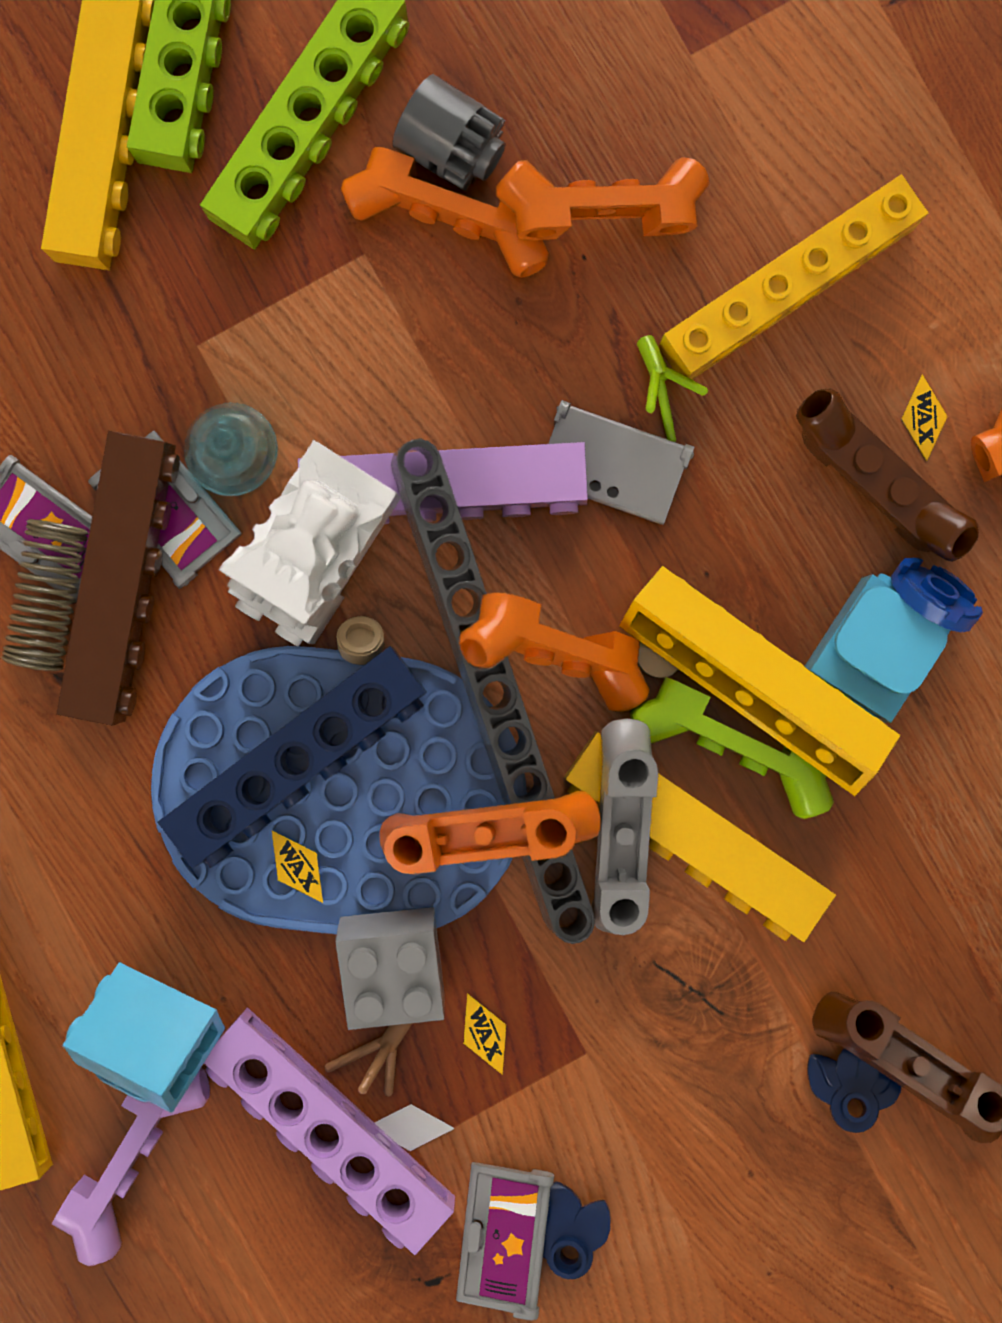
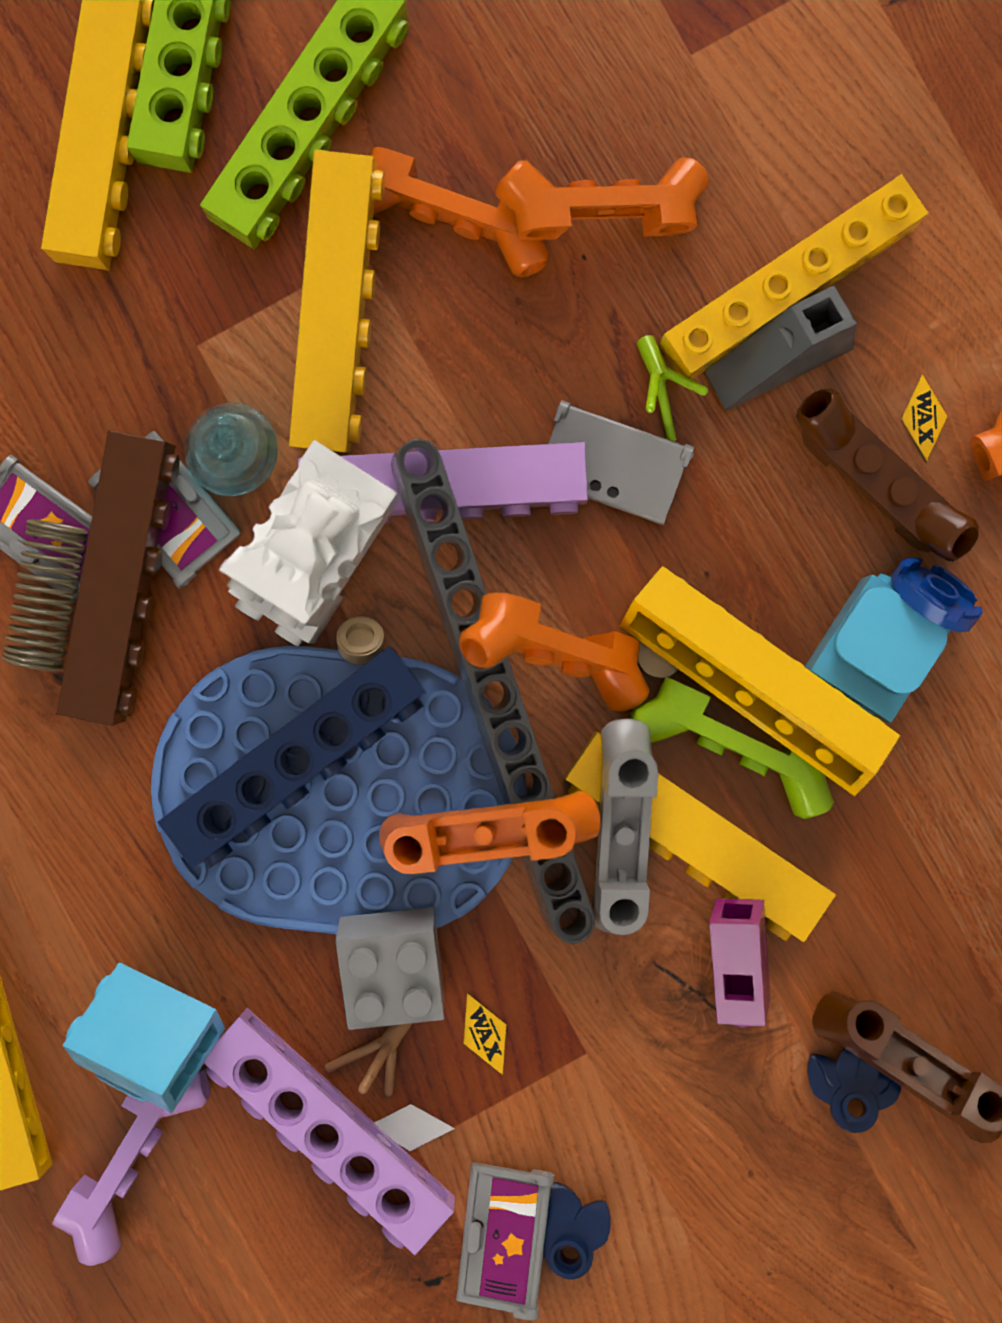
yellow sticker [271,830,323,903] -> none
dark grey gear [392,74,506,192] -> none
none -> yellow brick [289,150,385,453]
none -> dark grey slope [705,286,857,411]
none -> brick [709,898,770,1028]

